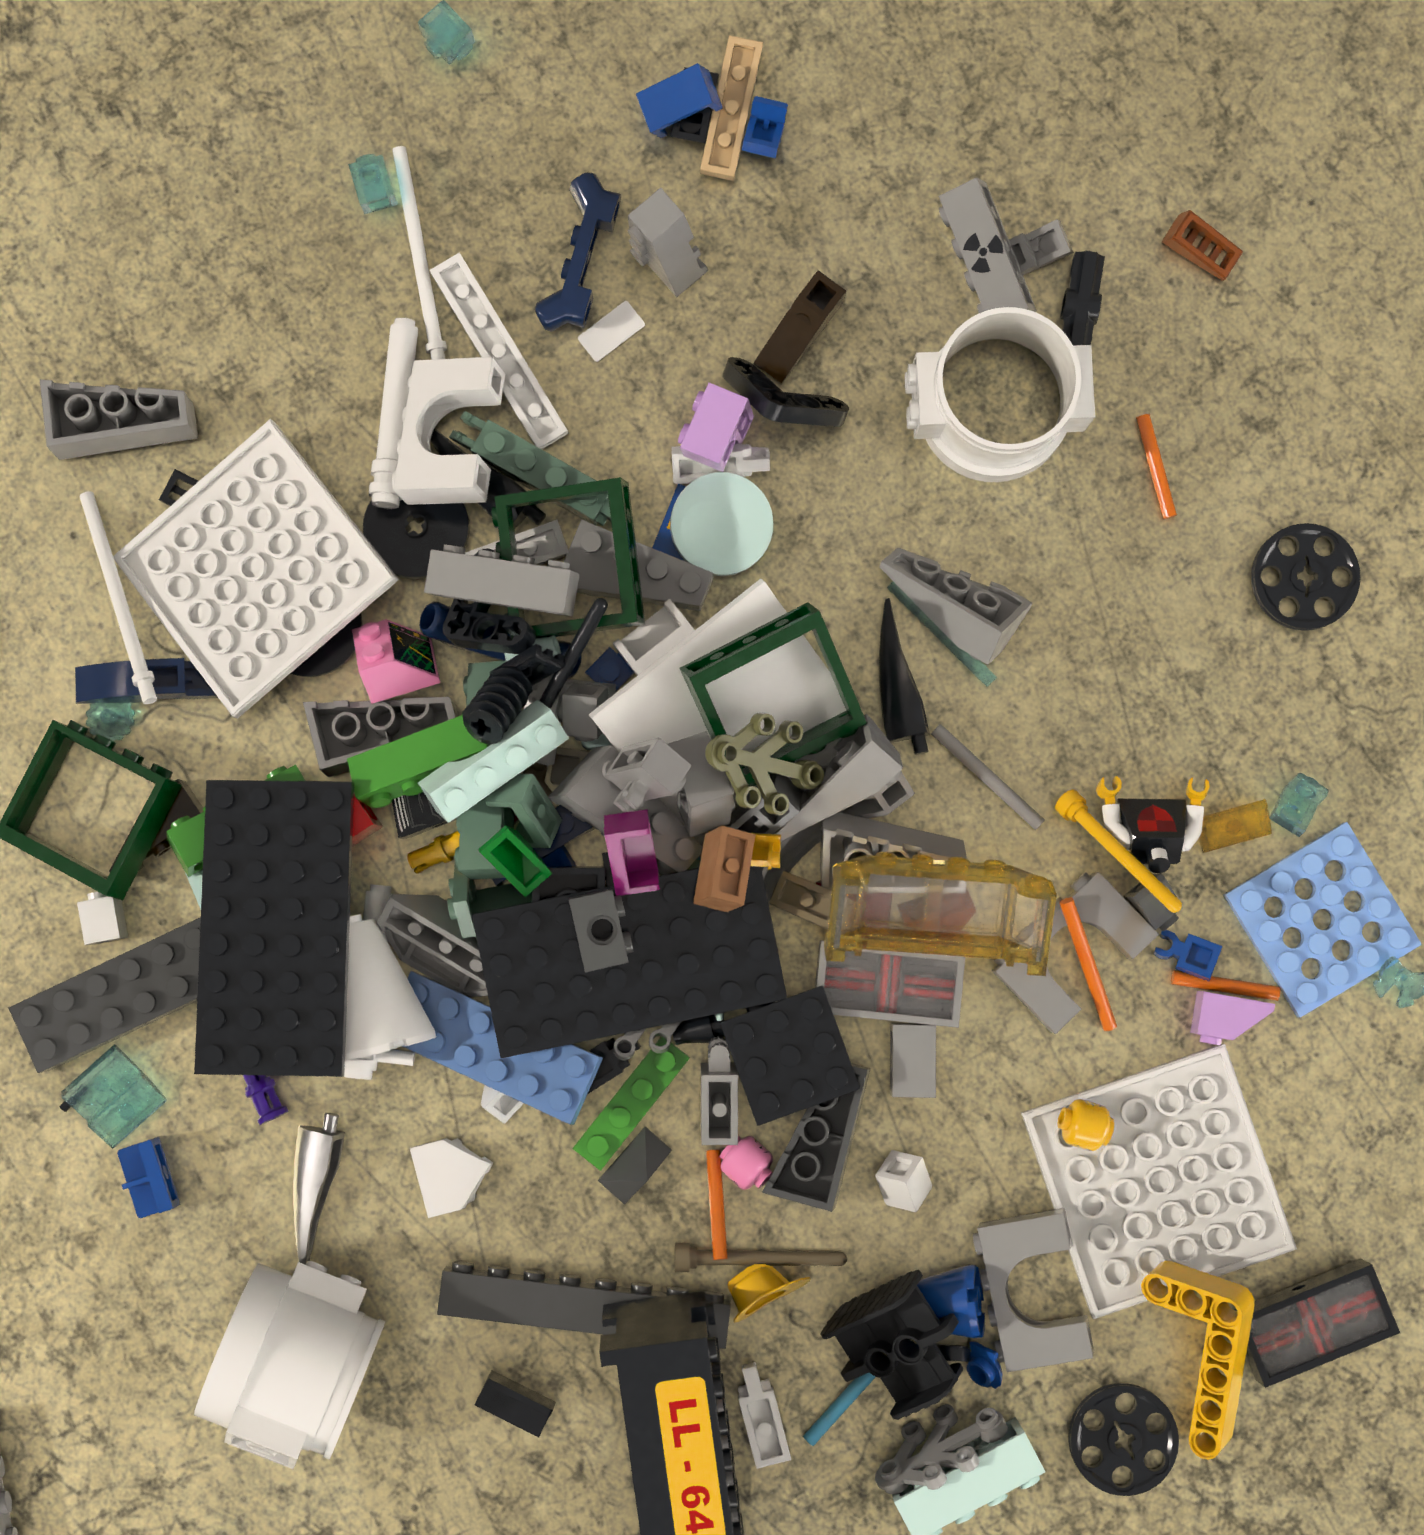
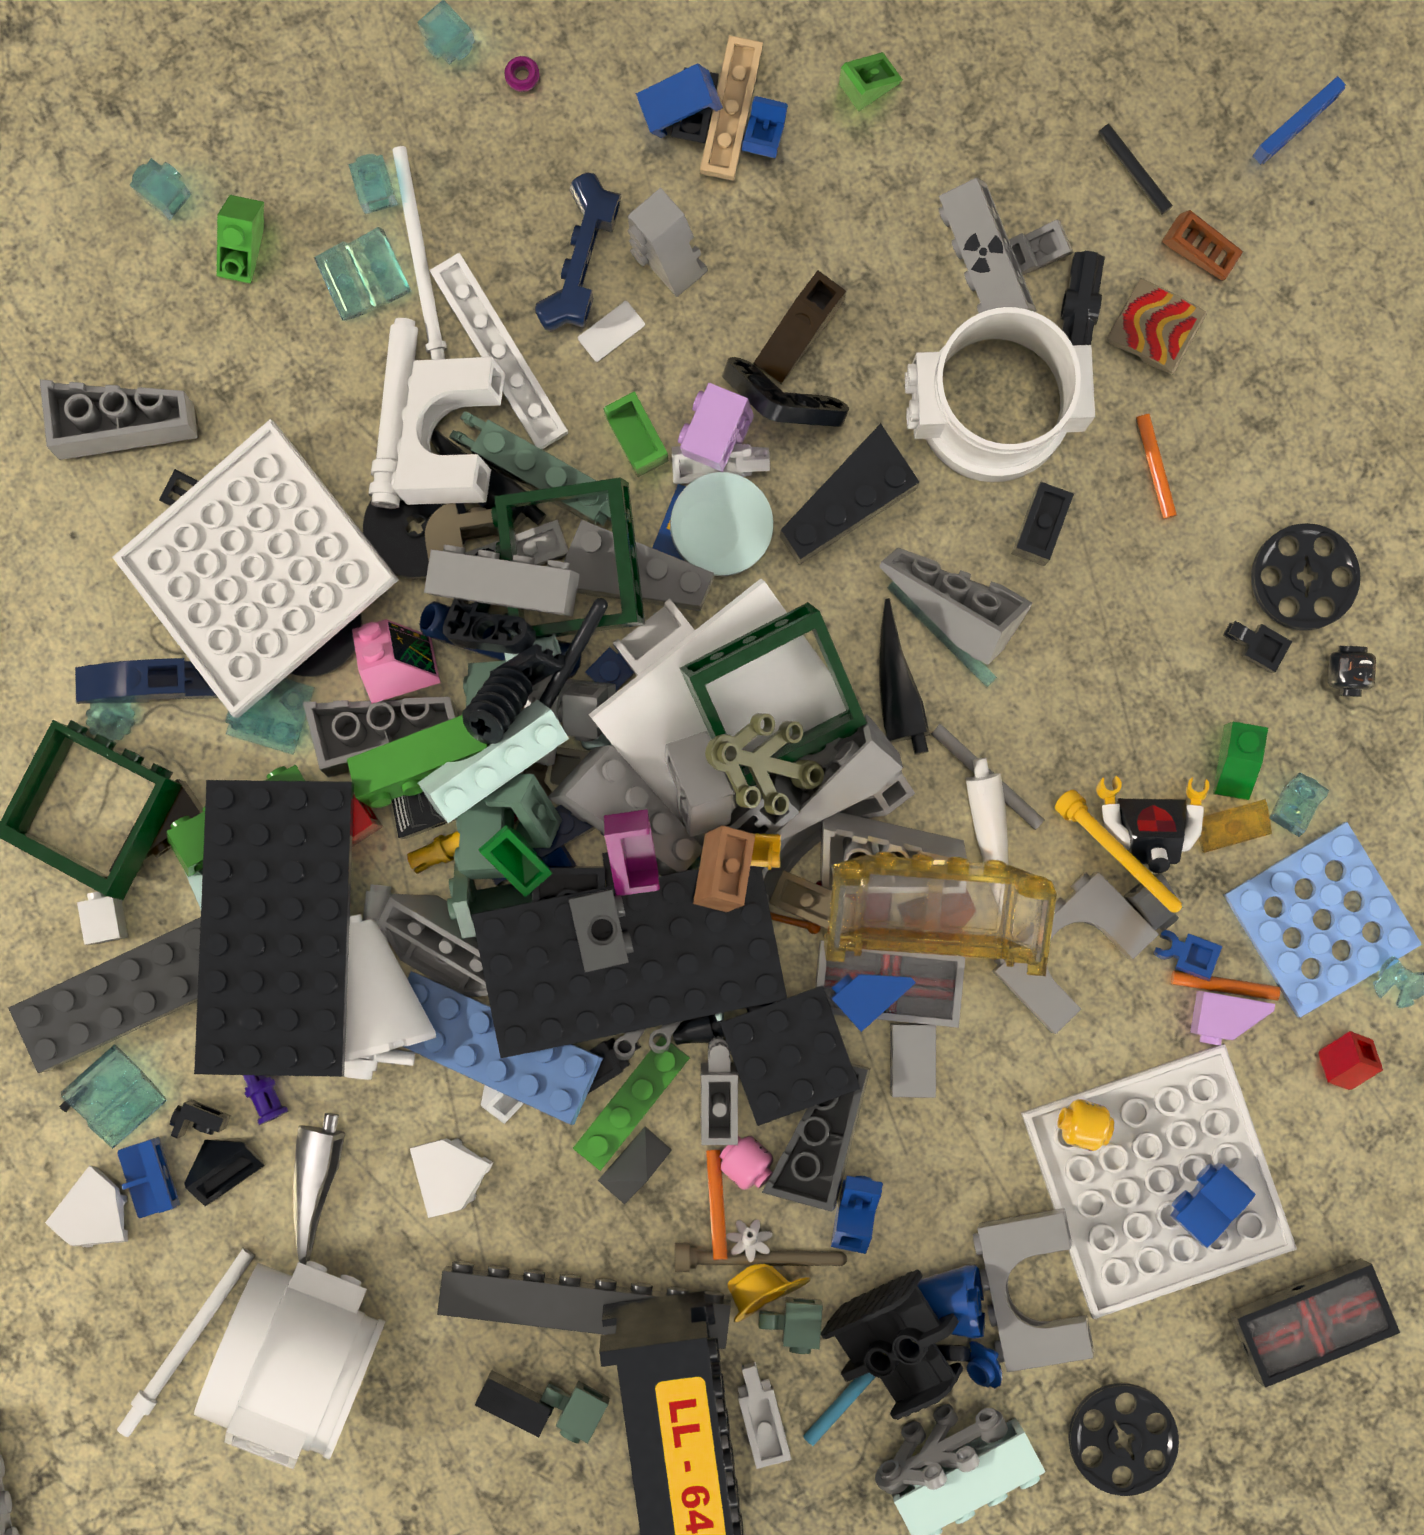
white bar [79,491,157,704] -> none
light grey brick [605,738,691,812] -> none
white panel [875,1150,932,1212] -> none
orange bar [1059,897,1117,1031] -> none
yellow beam [1141,1261,1255,1460] -> none
none -> white slope [45,1165,128,1247]
none -> white bar [117,1248,255,1437]
none -> clear light blue brick [129,158,192,221]
none -> black bracket [170,1099,231,1139]
none -> black slope [184,1140,264,1206]
none -> bright green slope [217,195,264,284]
none -> clear light blue hinge [225,678,315,755]
none -> clear light blue slope [314,227,412,321]
none -> dark tan brick [425,503,498,561]
none -> magenta plate [504,56,540,92]
none -> sand green brick [541,1381,610,1444]
none -> bright green panel [603,391,669,477]
none -> white plant [726,1219,772,1262]
none -> sand green brick [758,1297,823,1354]
none -> orange hinge [770,912,821,934]
none -> black wedge [780,423,920,565]
none -> blue slope [830,973,916,1032]
none -> blue brick [831,1176,883,1254]
none -> bright green slope [839,52,903,112]
none -> white piece [966,758,1009,917]
none -> black panel [1011,482,1074,566]
none -> black bar [1098,124,1173,215]
none -> slope [1107,278,1207,375]
none -> blue brick [1170,1162,1256,1248]
none -> green slope [1213,721,1268,800]
none -> black plate [1223,621,1292,673]
none -> blue tile [1253,76,1346,165]
none -> red panel [1318,1031,1383,1090]
none -> black head [1328,646,1376,697]

